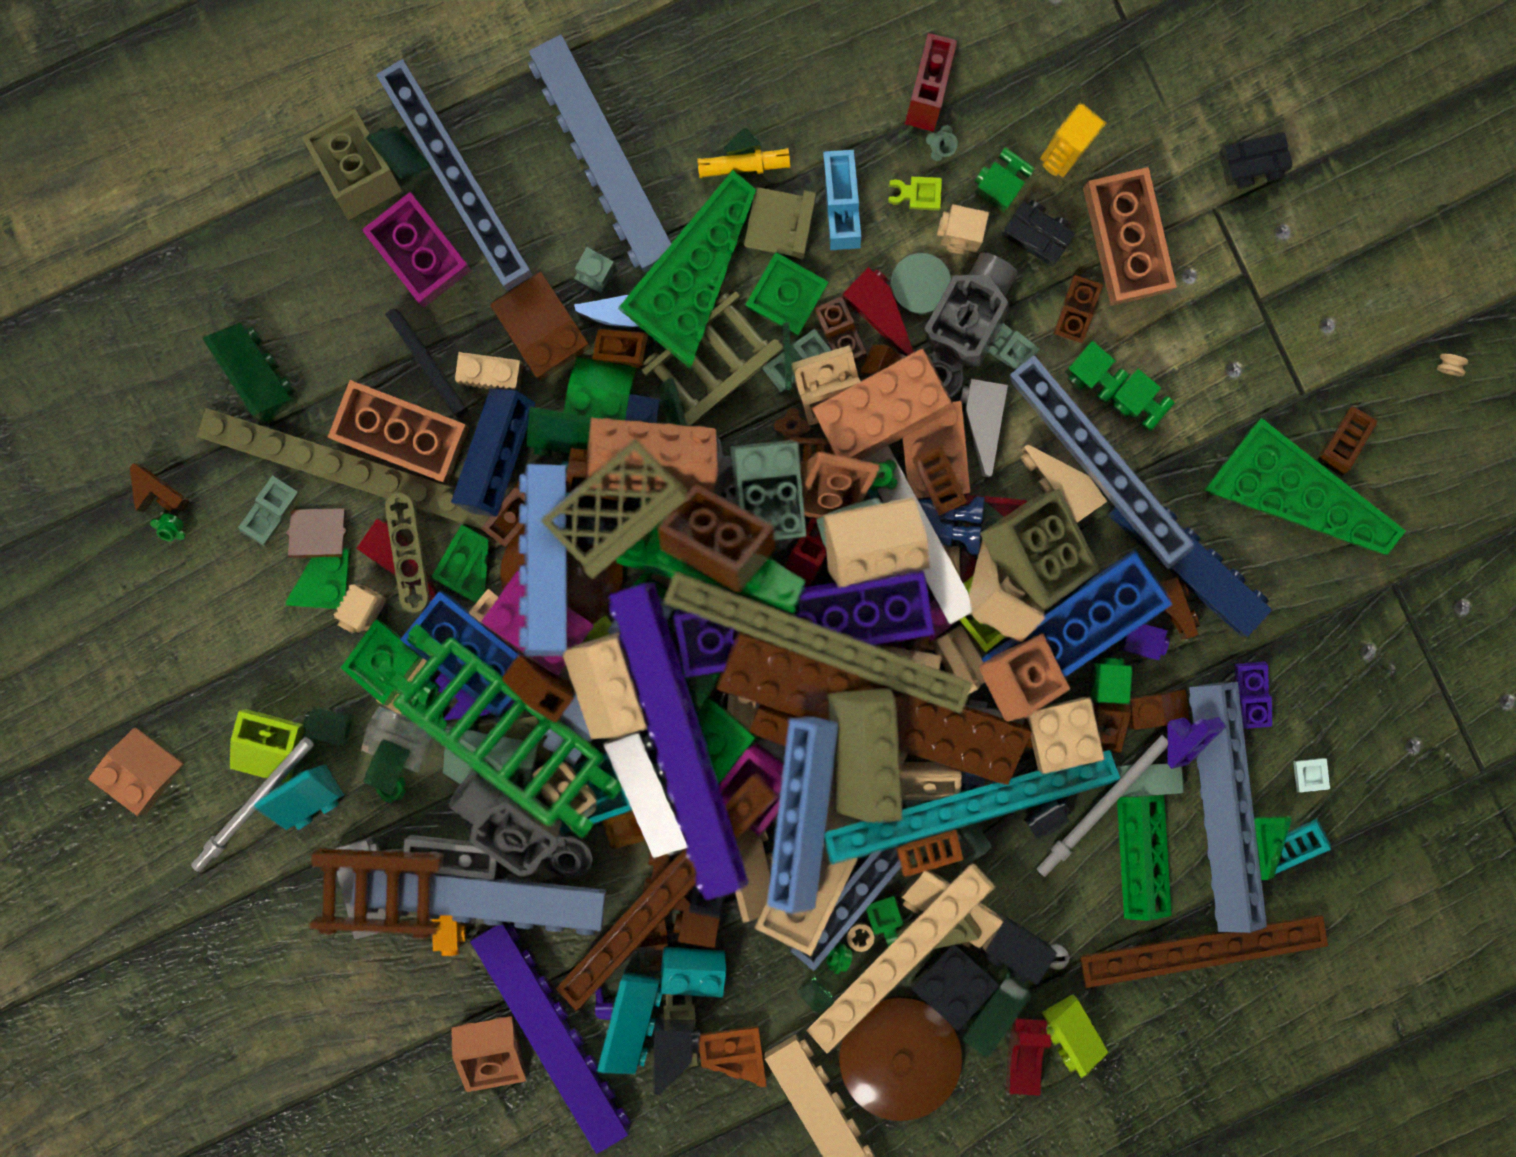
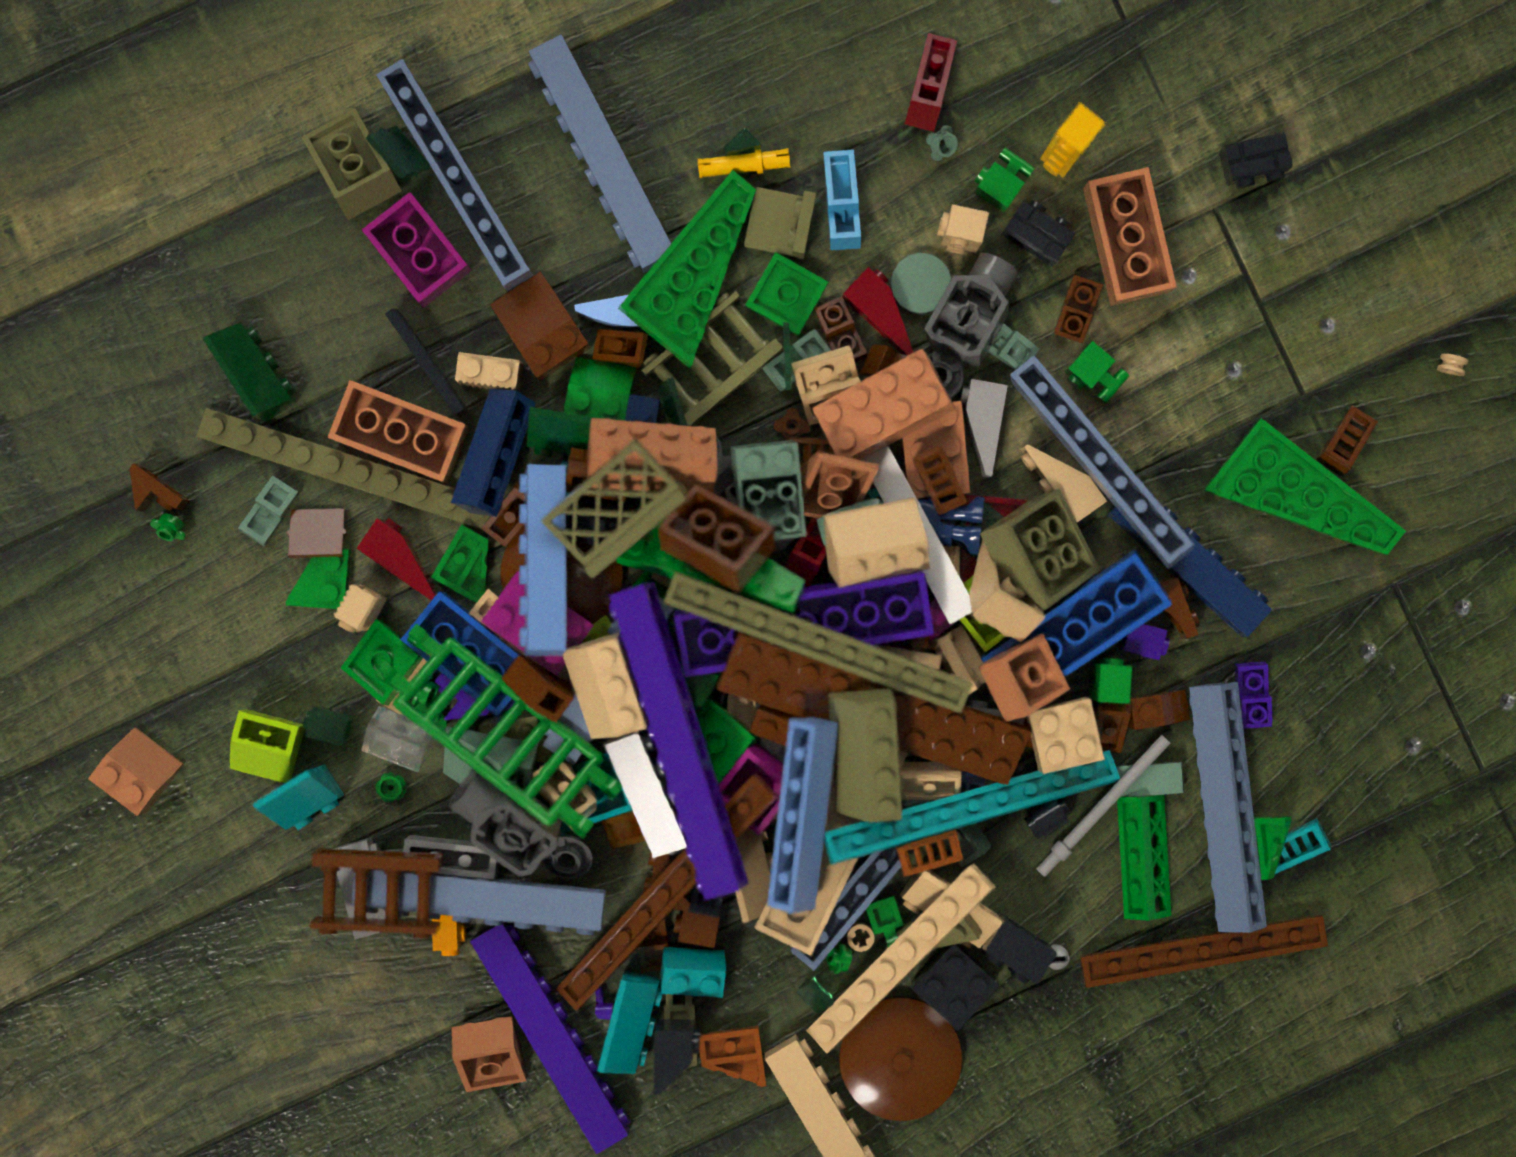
light grey bar [191,737,314,872] -> none
clear green brick [363,738,411,795] -> none
olive beam [385,493,430,612] -> none
sand green brick [574,247,616,294] -> none
green plate [869,459,898,491] -> none
lime plate [888,176,942,211] -> none
clear green slope [962,974,1032,1059] -> none
dark red arch [1006,1019,1051,1095] -> none
lime slope [1042,994,1108,1078] -> none
green brick [1110,368,1175,431] -> none
dark purple slope [1168,717,1226,769] -> none
light aqua plate [1293,758,1330,792] -> none

